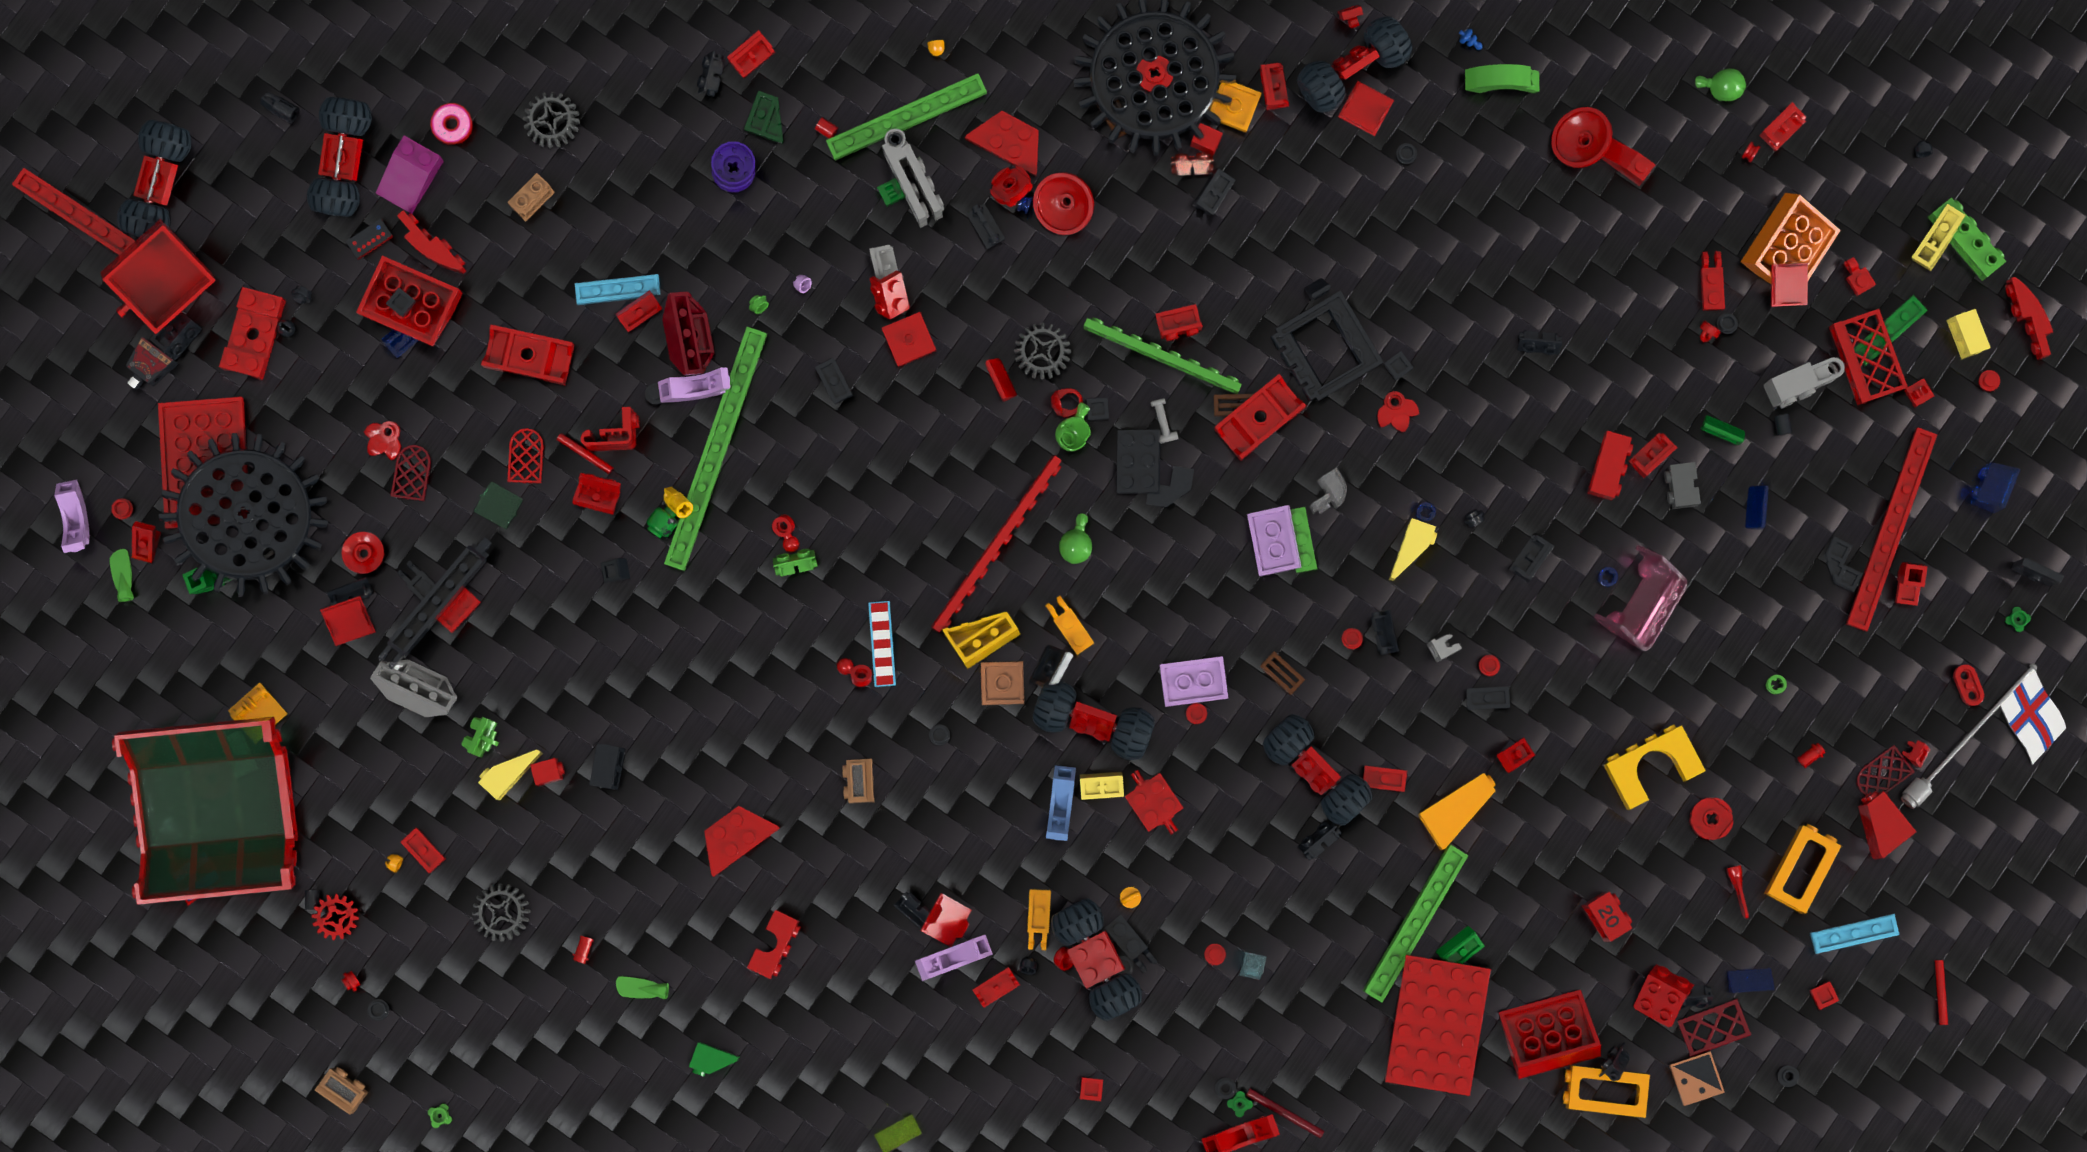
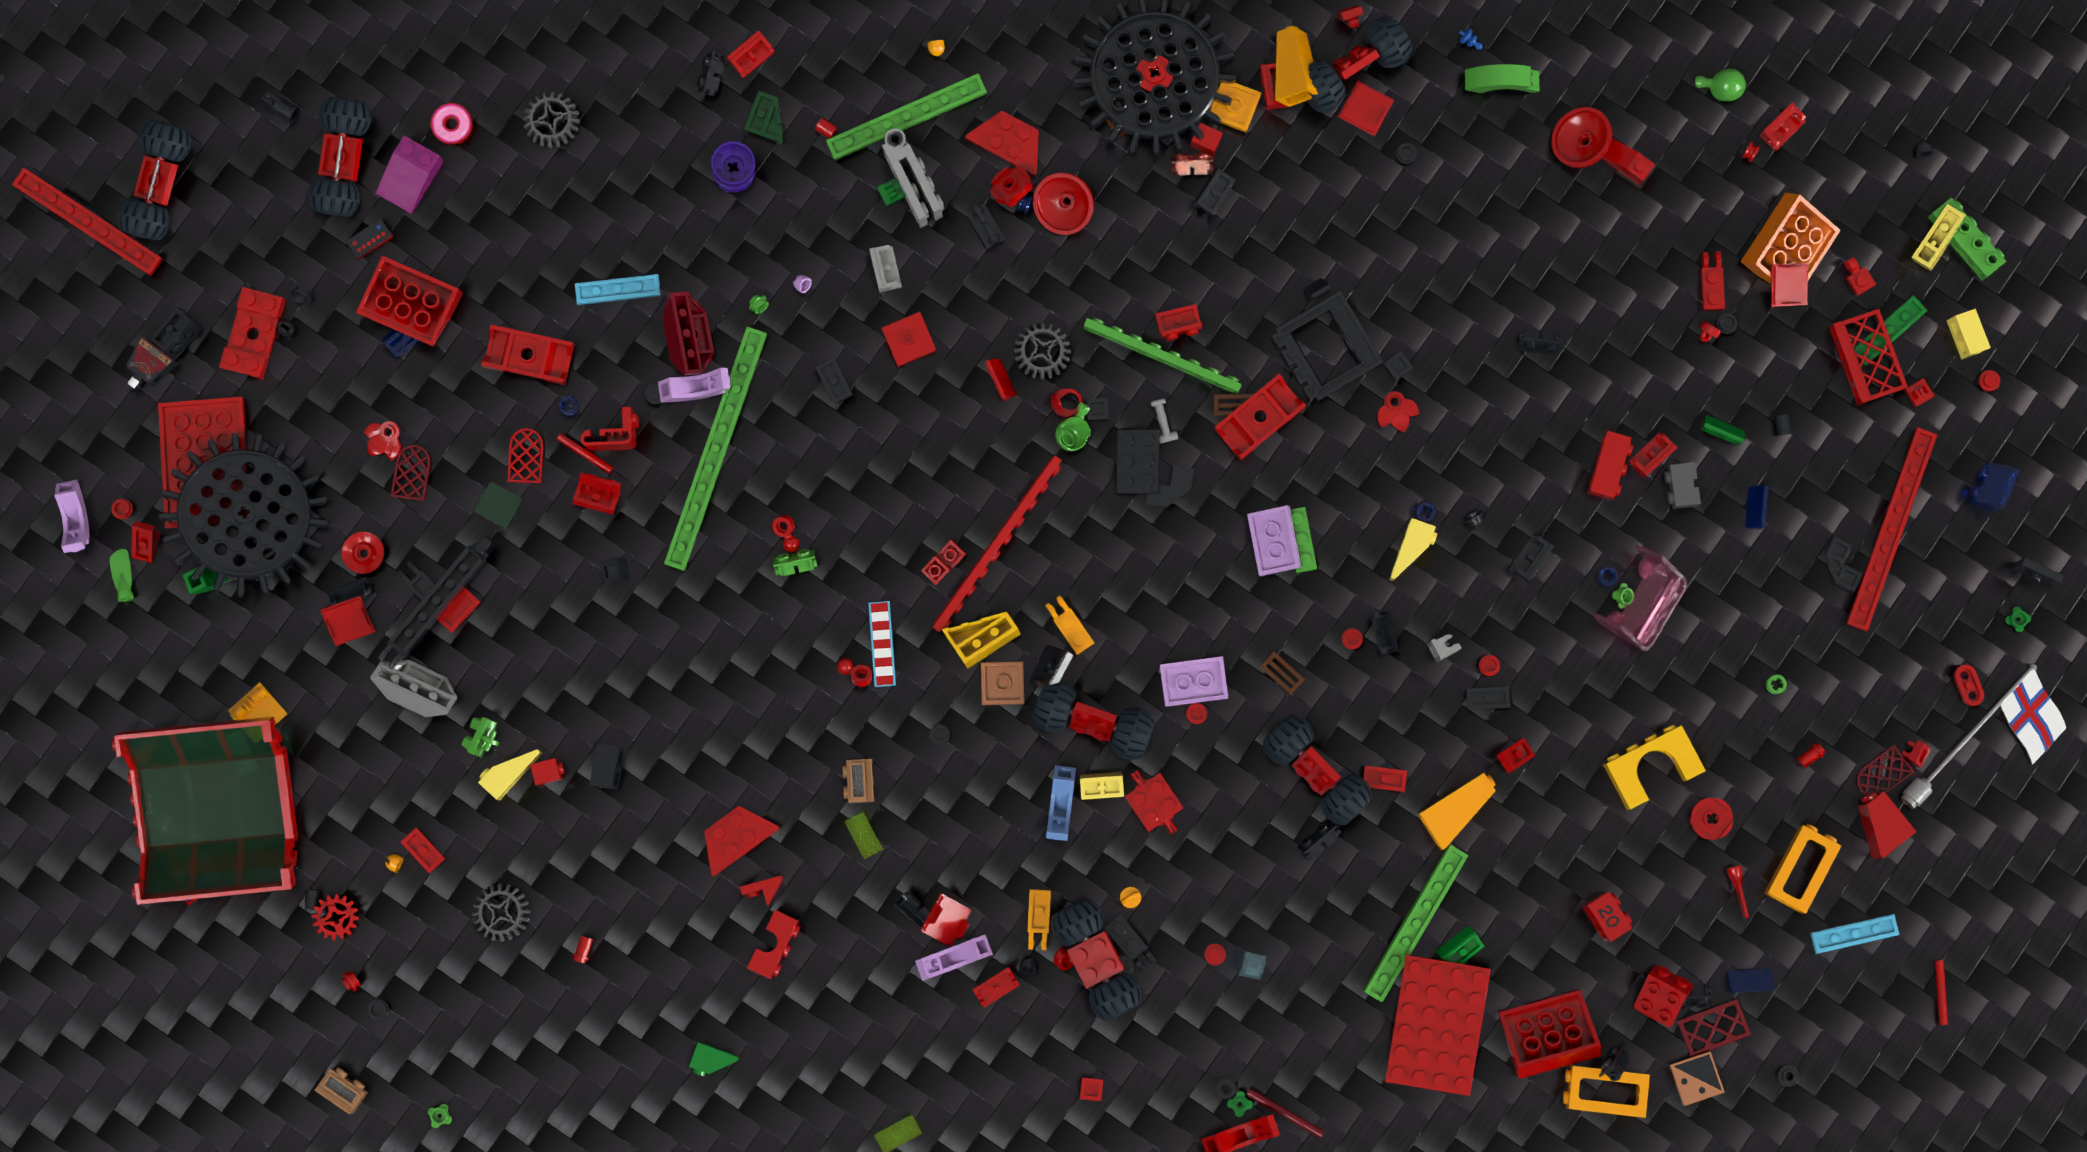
red piece [100,219,216,334] -> none
black plate [386,288,417,318] -> none
red slope [397,210,466,274] -> none
medium nougat window [507,173,555,222] -> none
red plate [615,290,662,332] -> none
bright green piece [616,976,669,999] -> none
green head [647,506,678,539] -> none
yellow hinge [664,487,693,518] -> none
bracket [870,270,910,319] -> none
bright green hair [1059,514,1092,564] -> none
clear brick [1309,468,1347,514] -> none
light grey brick [1763,357,1845,409] -> none
red plate [1809,981,1839,1010] -> none
red brick [1895,562,1928,606] -> none
red slope [2005,277,2053,360] -> none
none -> clear blue bush [559,396,579,416]
none -> red slope [740,876,784,906]
none -> clear neon green plate [845,812,883,860]
none -> red slope [921,539,967,585]
none -> light orange slope [1275,26,1318,107]
none -> bright green plate [1612,583,1634,608]

